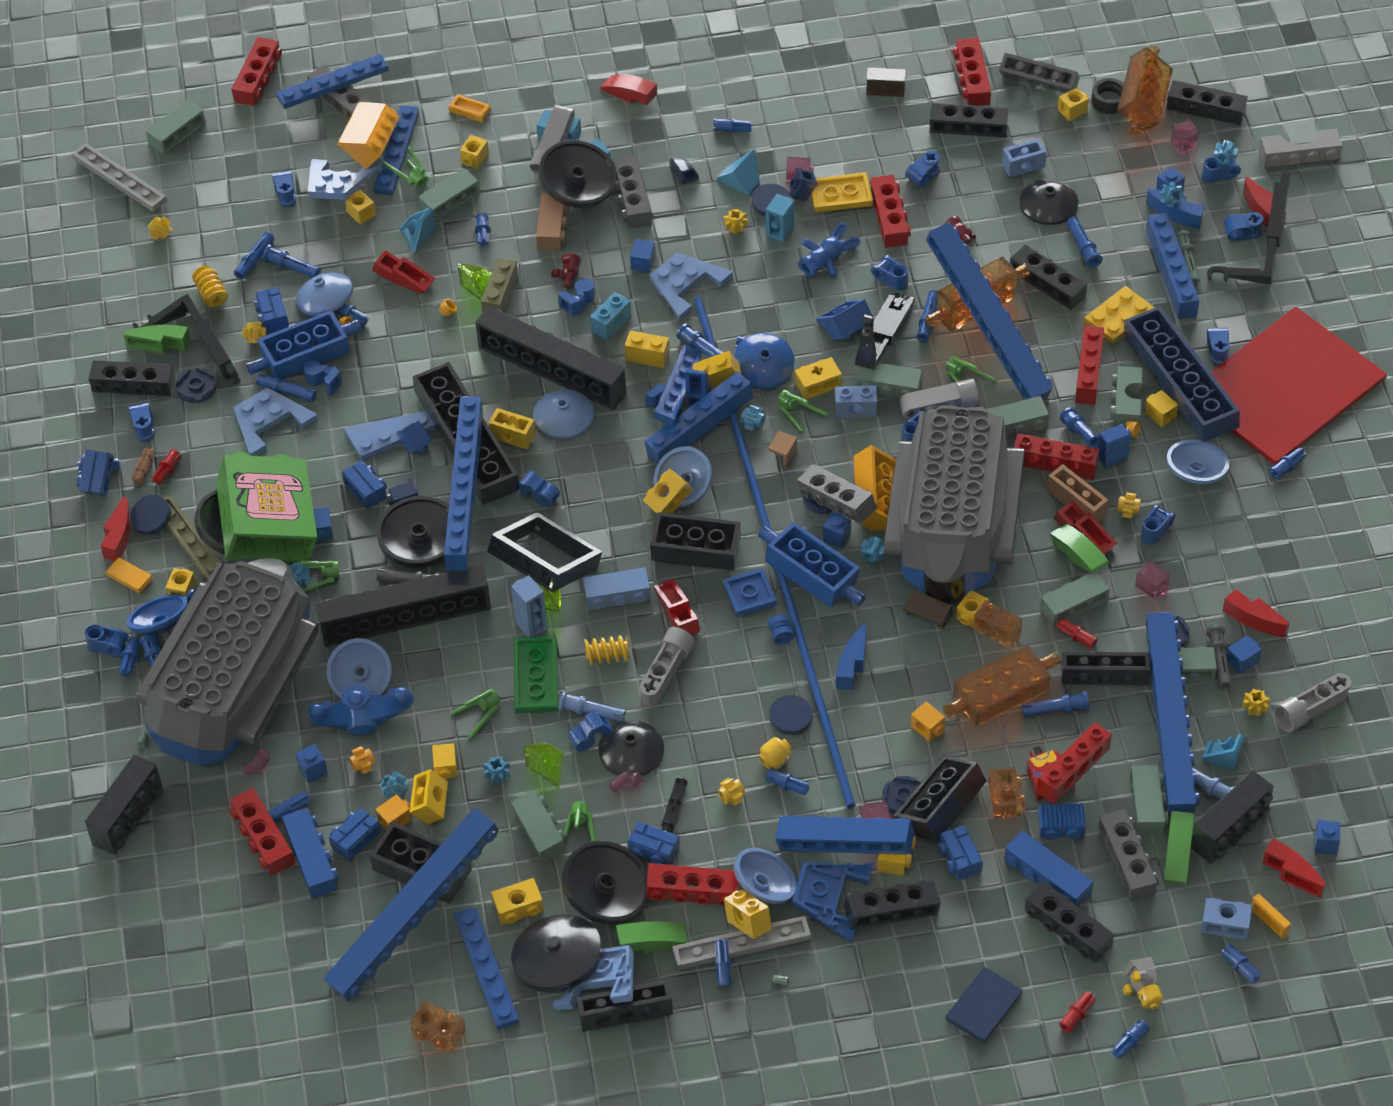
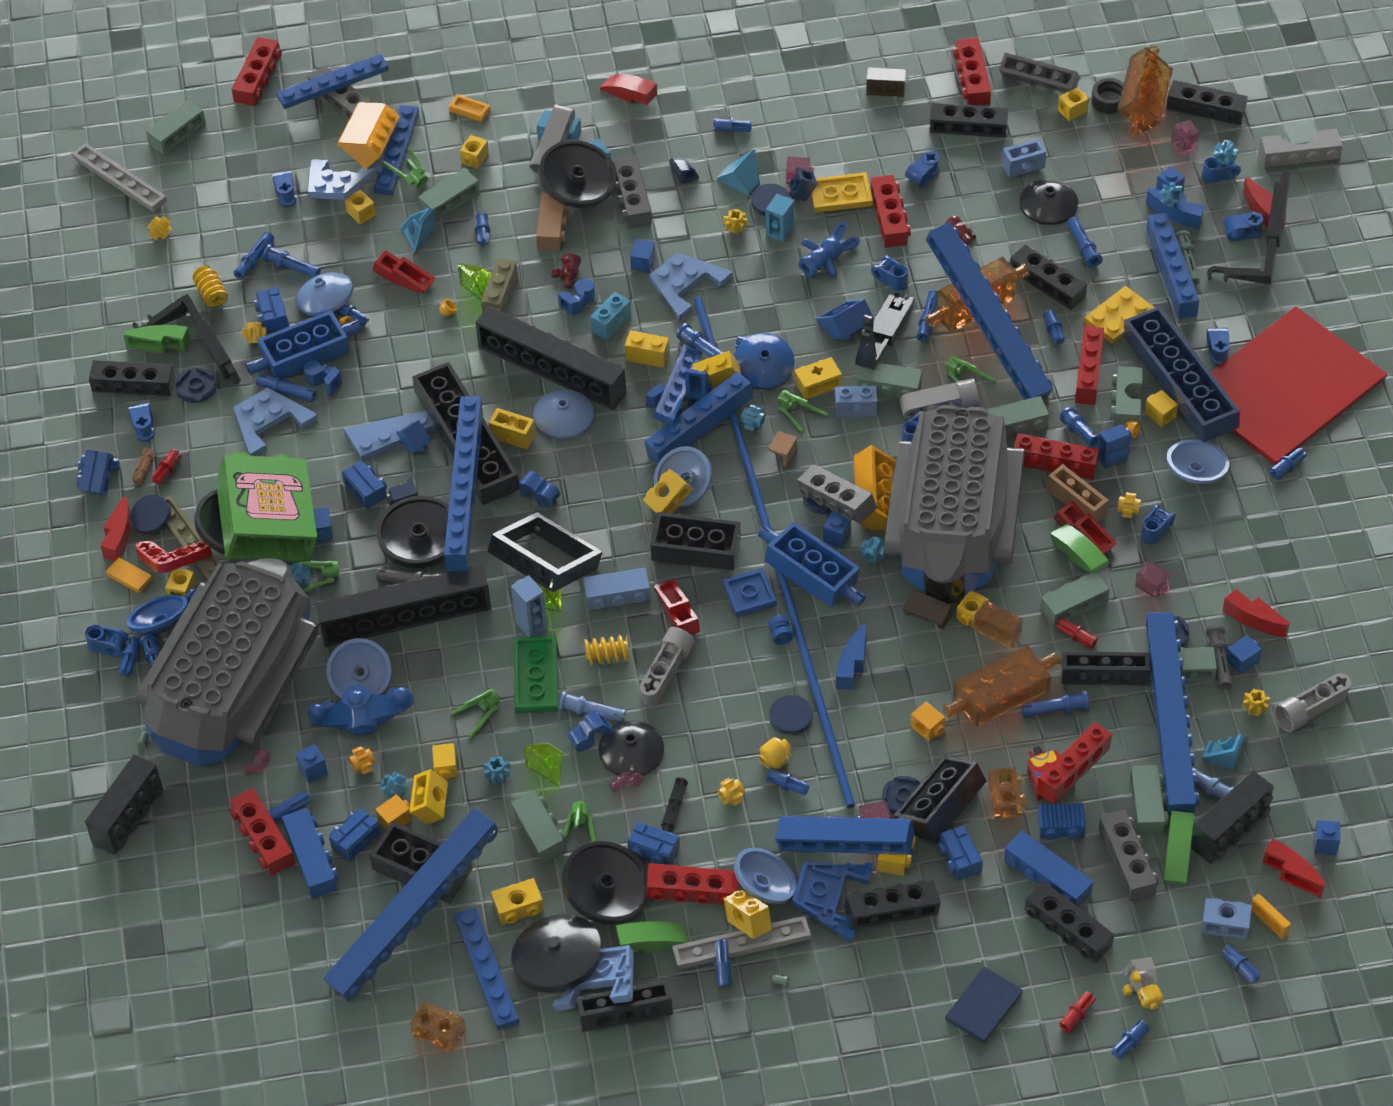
none -> red beam [136,541,212,573]
none -> blue axle [1043,310,1065,345]

